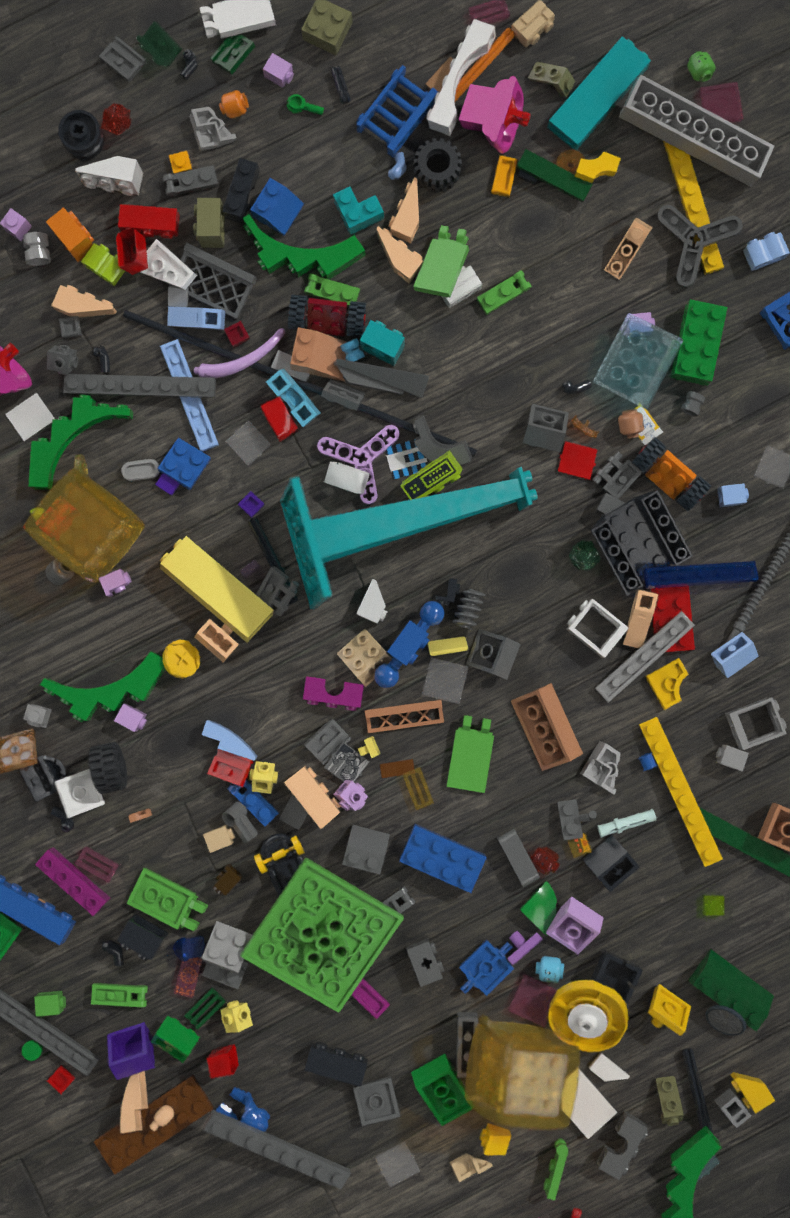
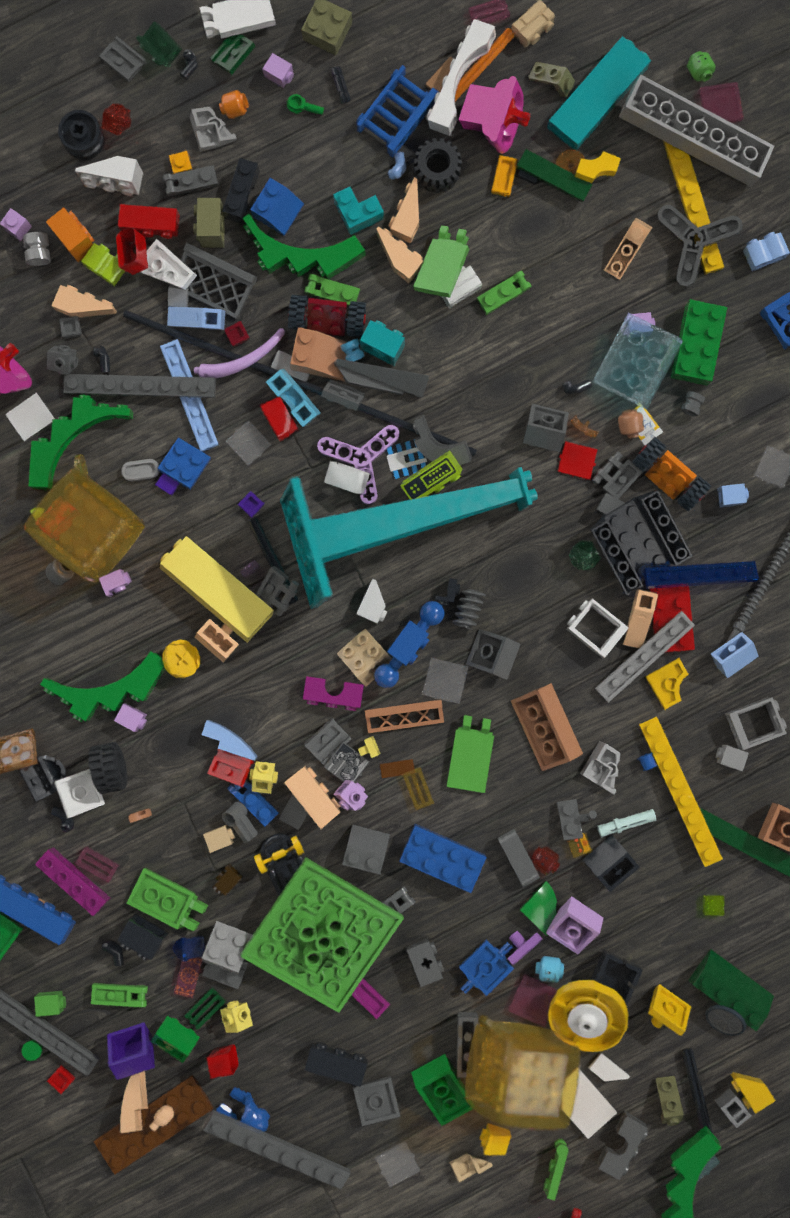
light grey brick [23,704,52,728] -> none
light yellow slope [428,636,468,656] -> none

